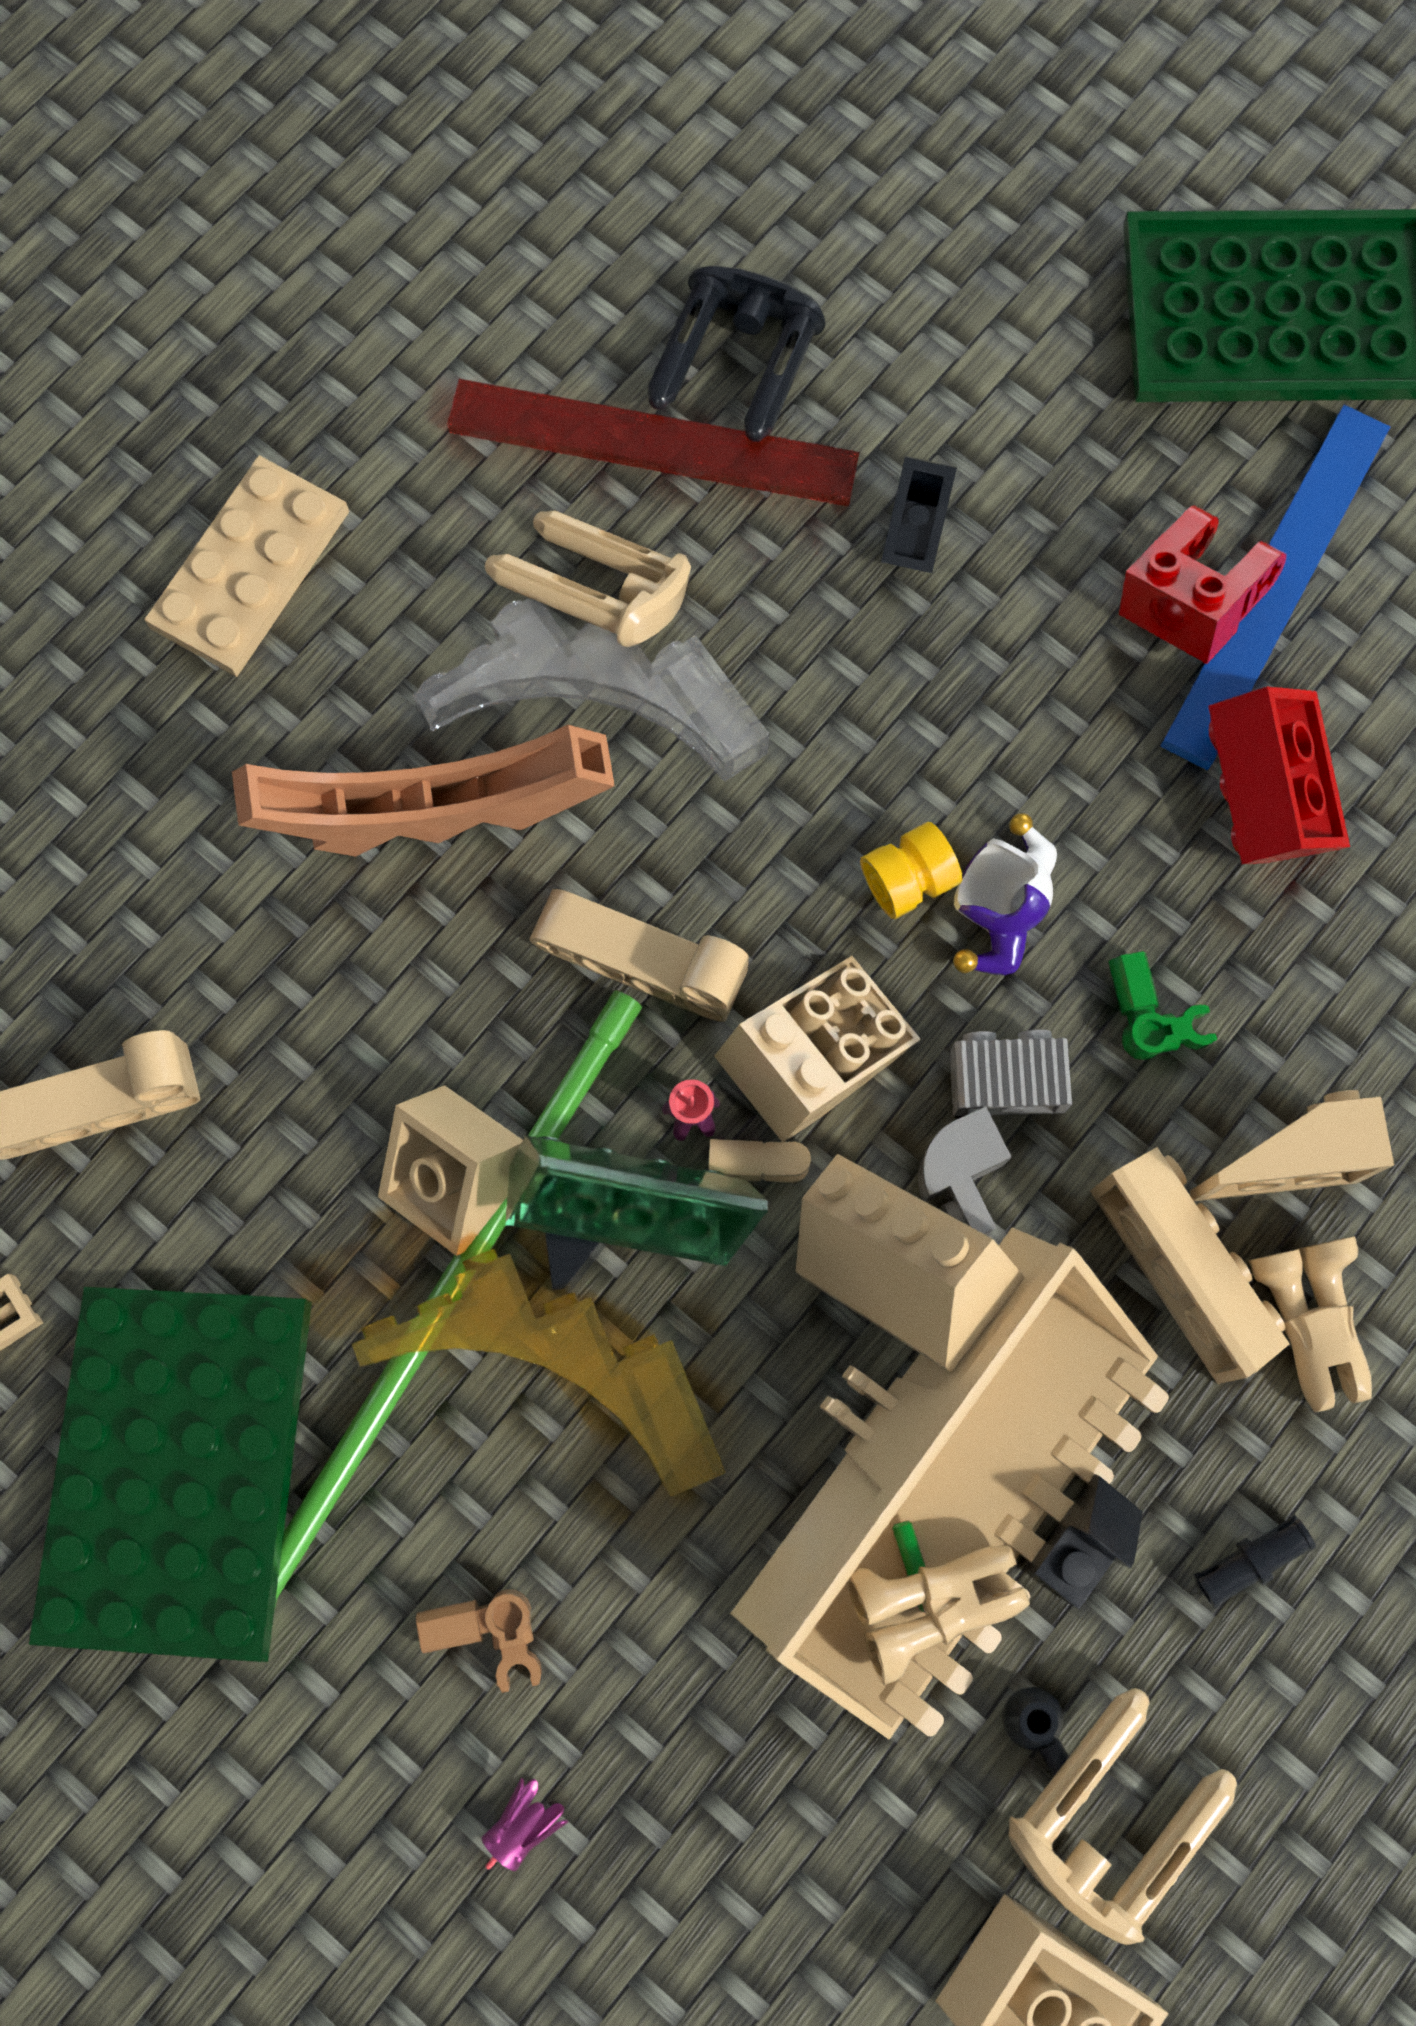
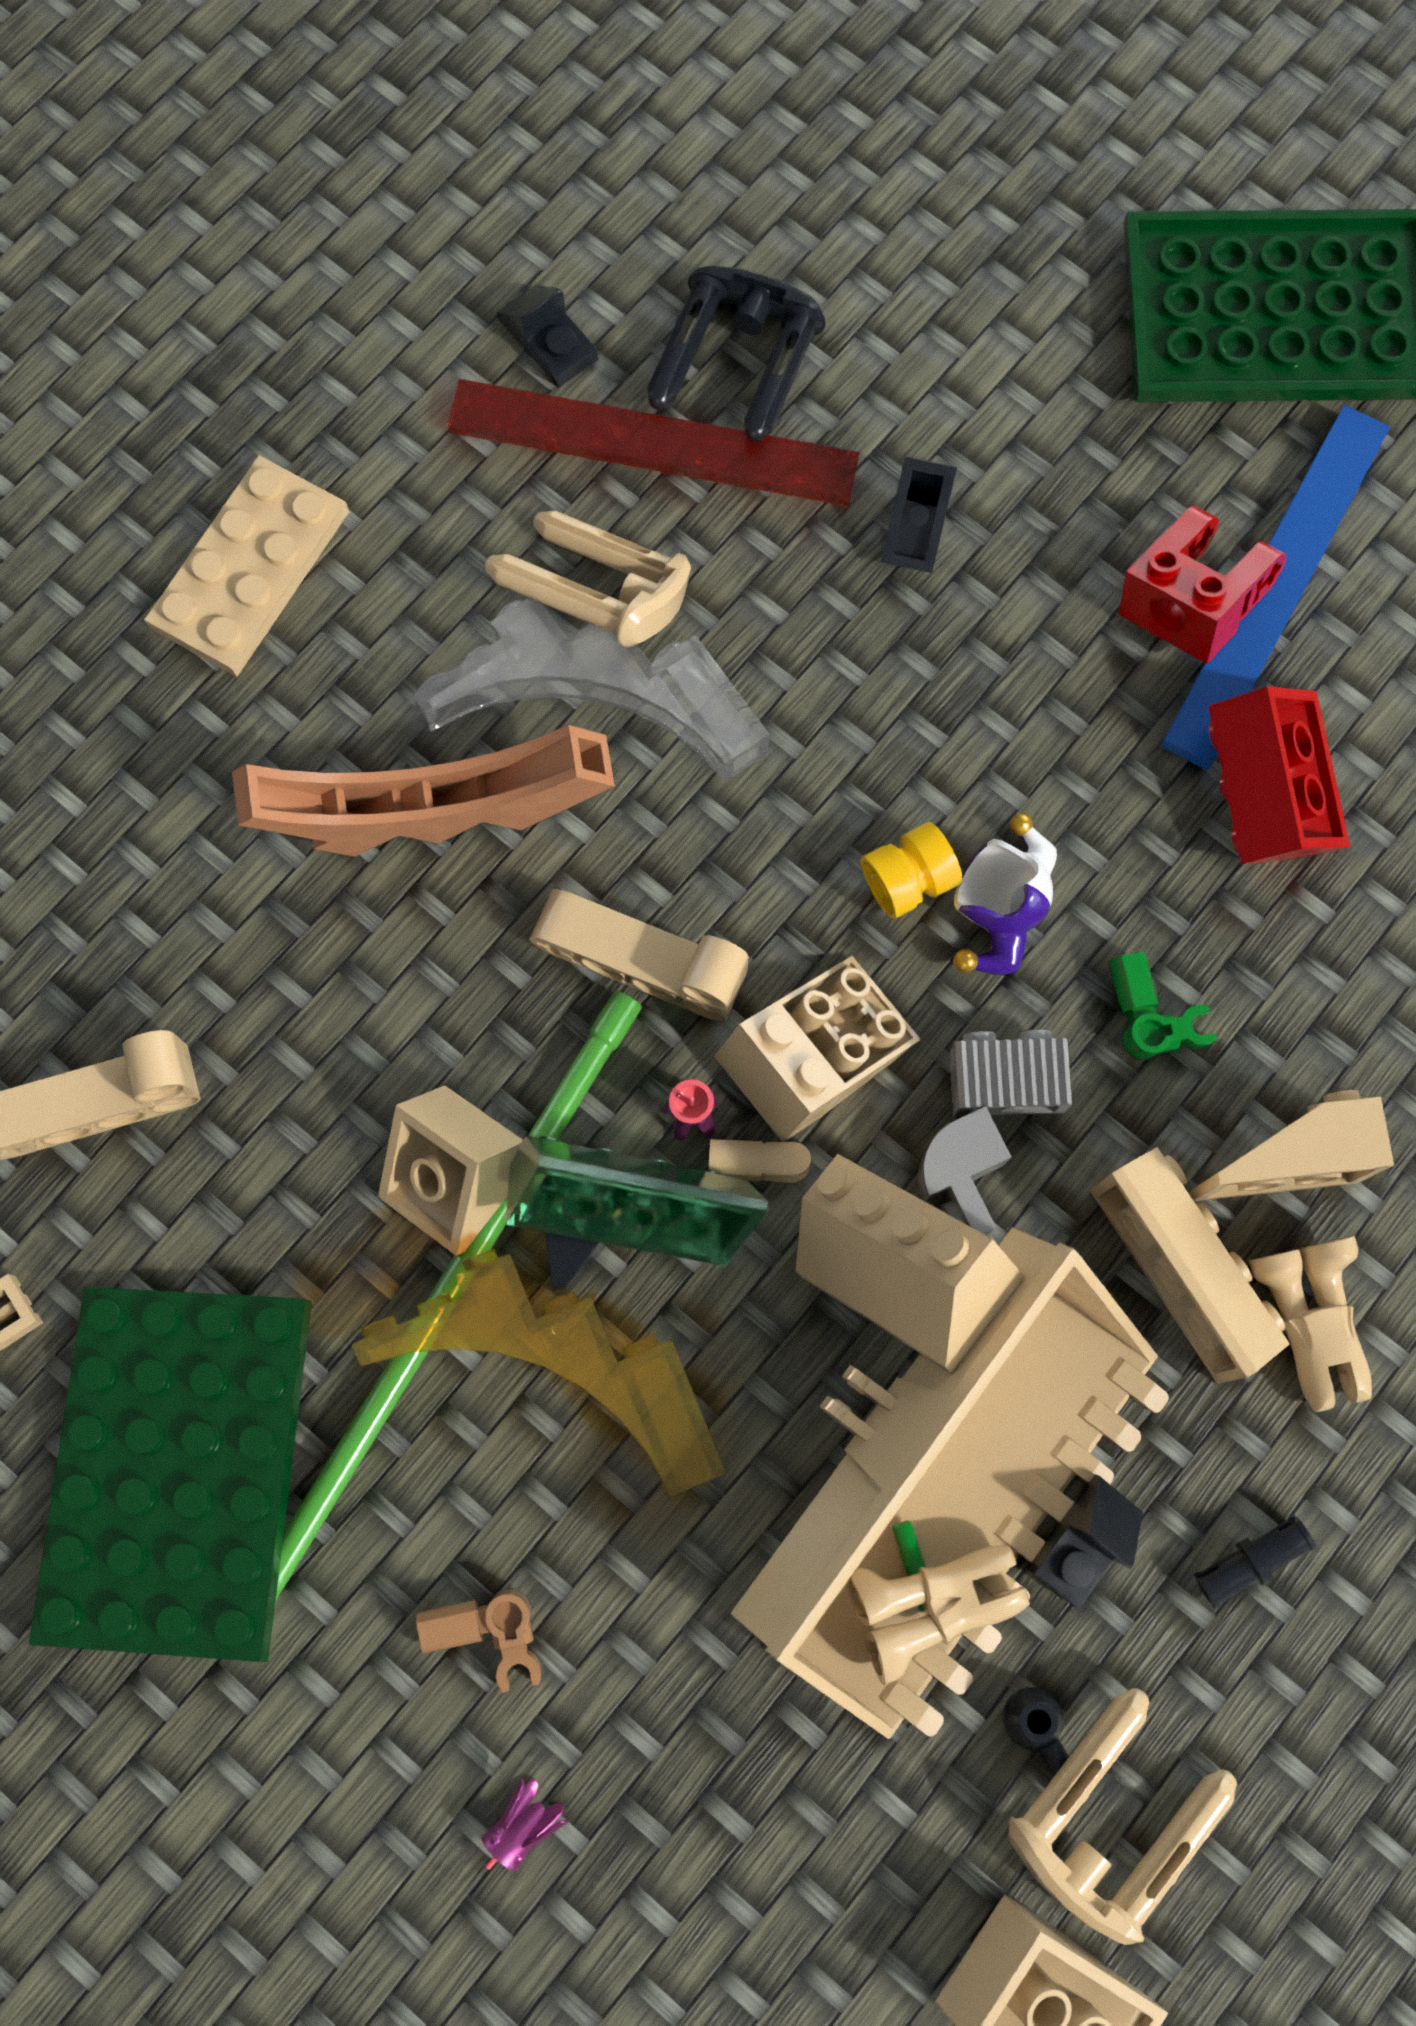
none -> black slope [496,285,598,388]

